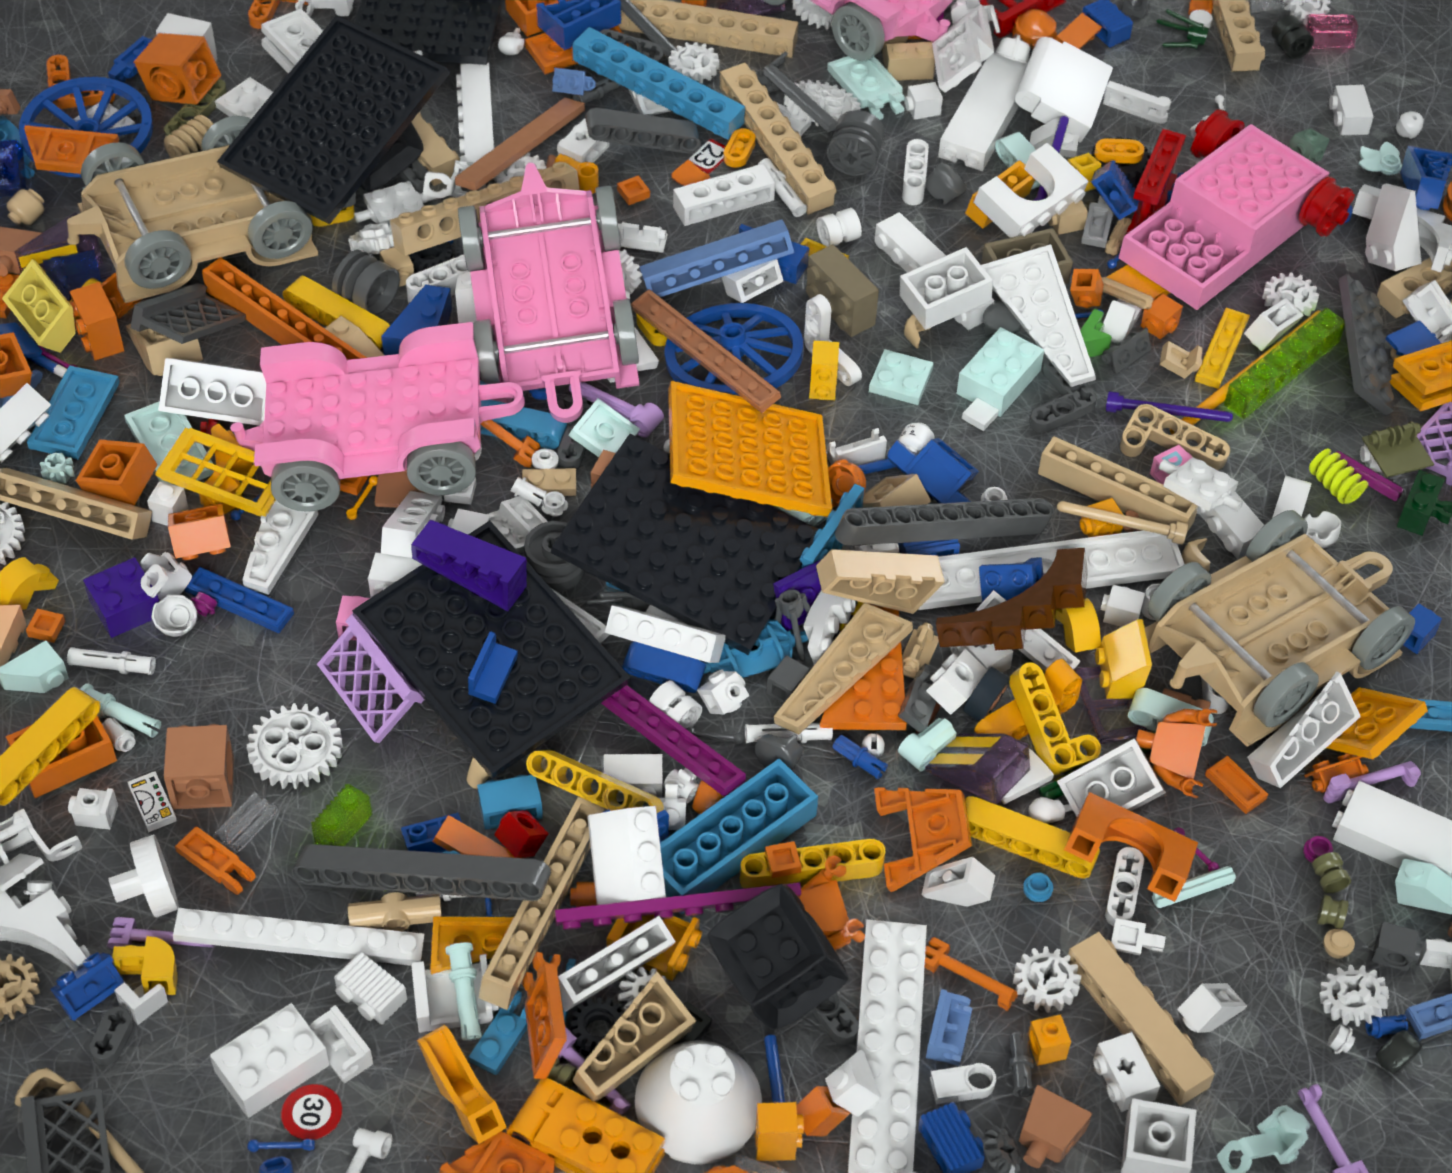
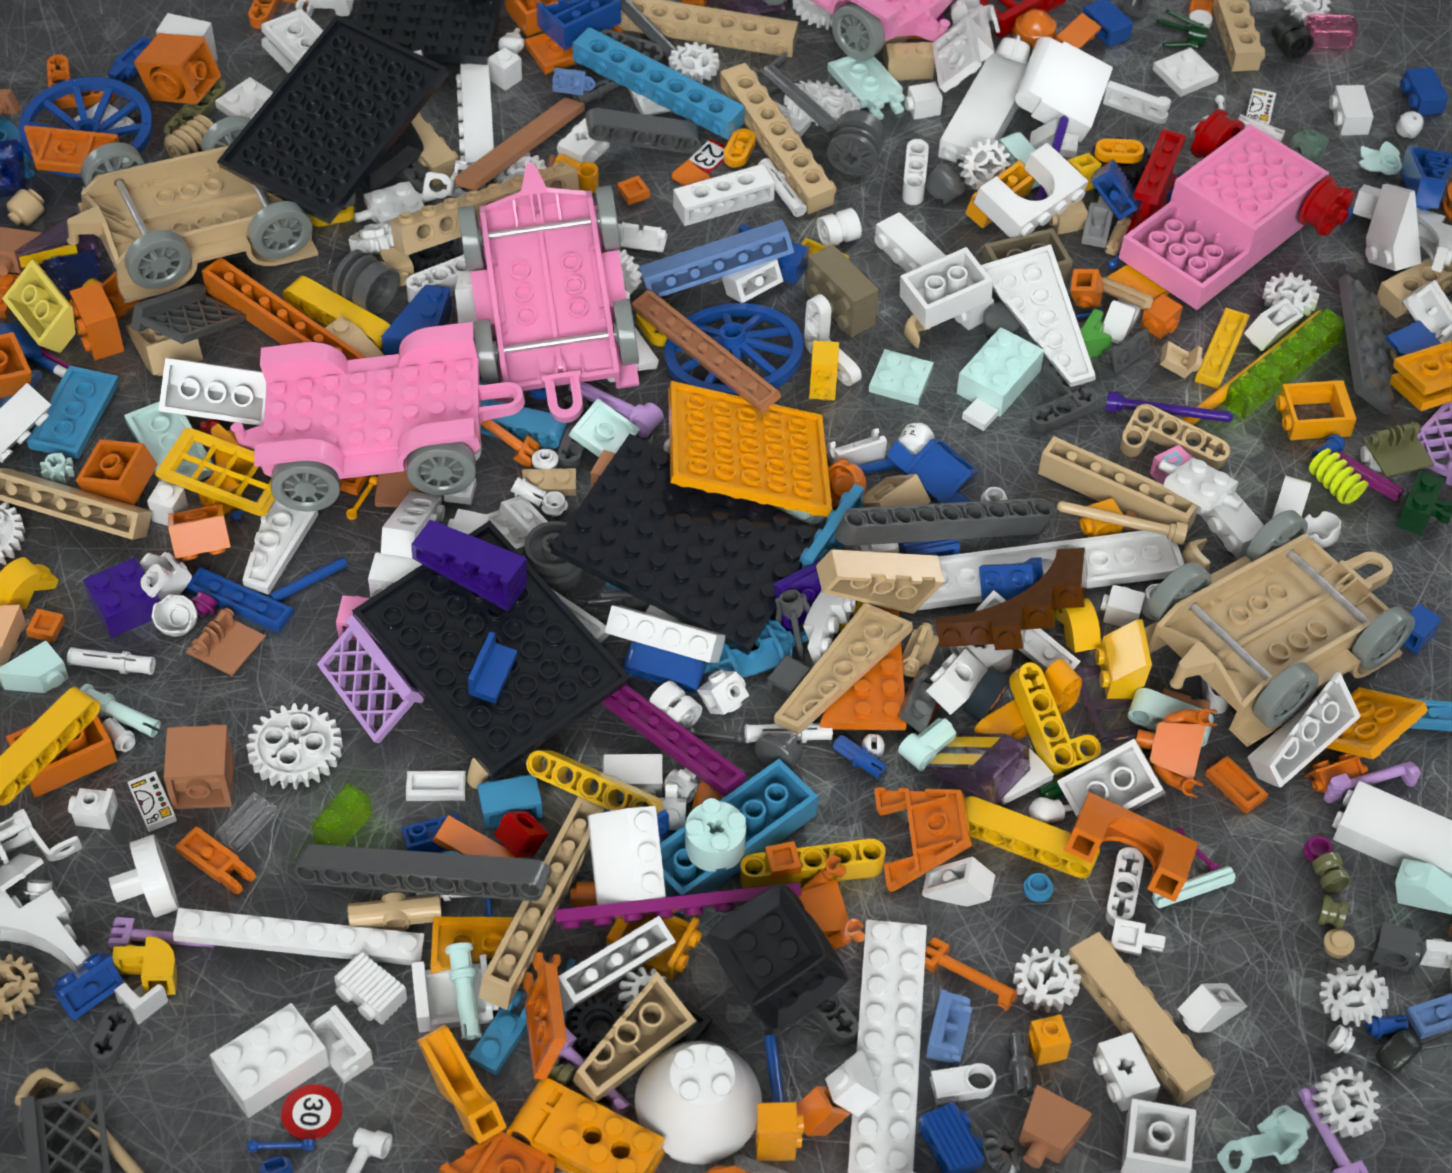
none -> nougat hinge [186,608,266,677]
none -> blue bar [269,557,348,602]
none -> white tile [406,770,466,801]
none -> white brick [488,47,522,91]
none -> light aqua brick [685,798,746,872]
none -> white gear [958,137,1011,190]
none -> white plate [1152,47,1219,97]
none -> white pin [1238,114,1285,142]
none -> white tile [1246,88,1276,125]
none -> light orange window [1276,380,1357,440]
none -> blue pin [1312,434,1345,457]
none -> white gear [1312,1067,1380,1138]
none -> blue brick [1400,67,1448,116]

